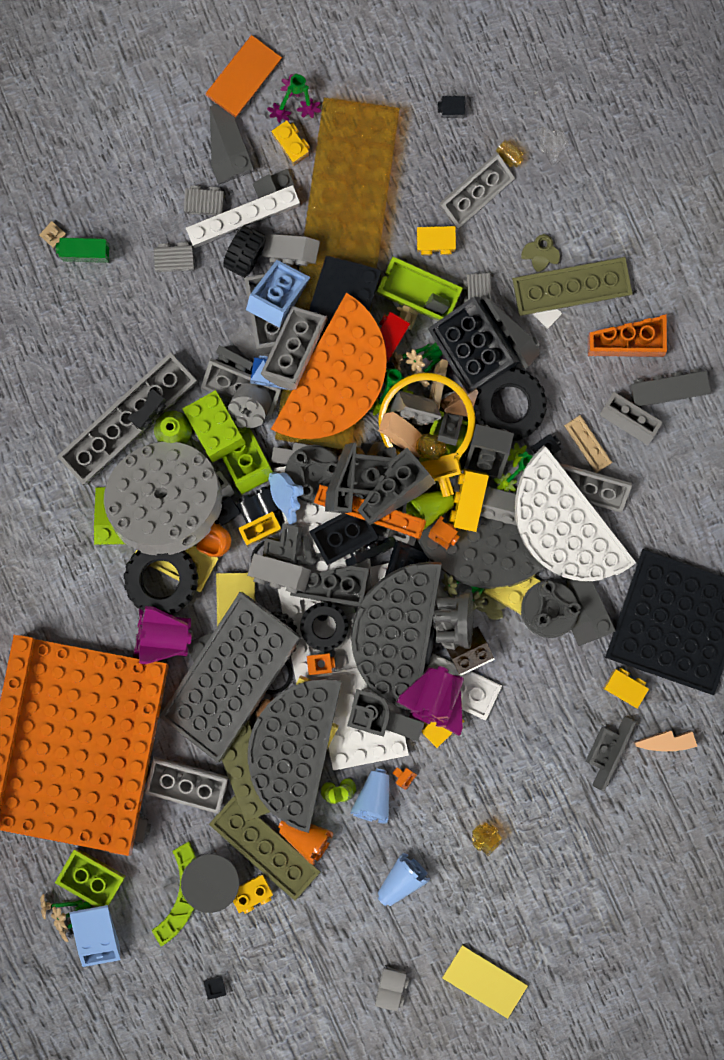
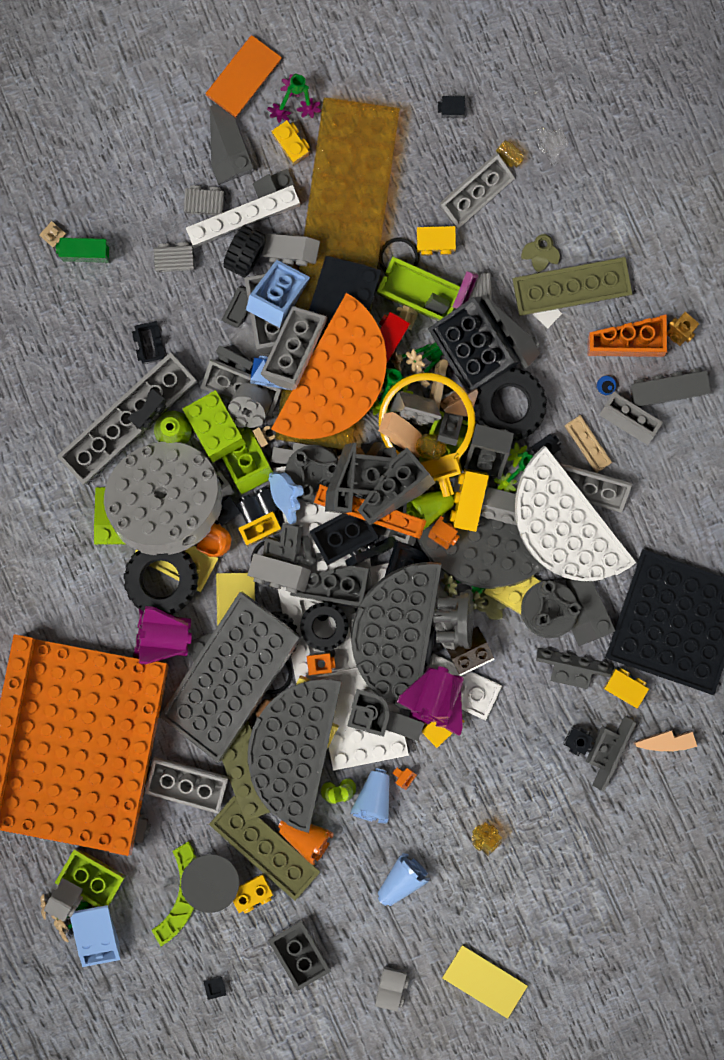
none -> light grey brick [44,878,83,921]
none -> black window [132,321,165,365]
none -> dark grey tile [221,286,248,329]
none -> tan tile [253,426,275,448]
none -> dark grey brick [268,919,331,991]
none -> black tyre [379,238,419,272]
none -> magenta tile [453,271,479,309]
none -> dark grey bracket [536,648,613,689]
none -> black brick [563,727,594,756]
none -> blue tile [596,376,616,395]
none -> pearl gold brick [667,312,699,346]

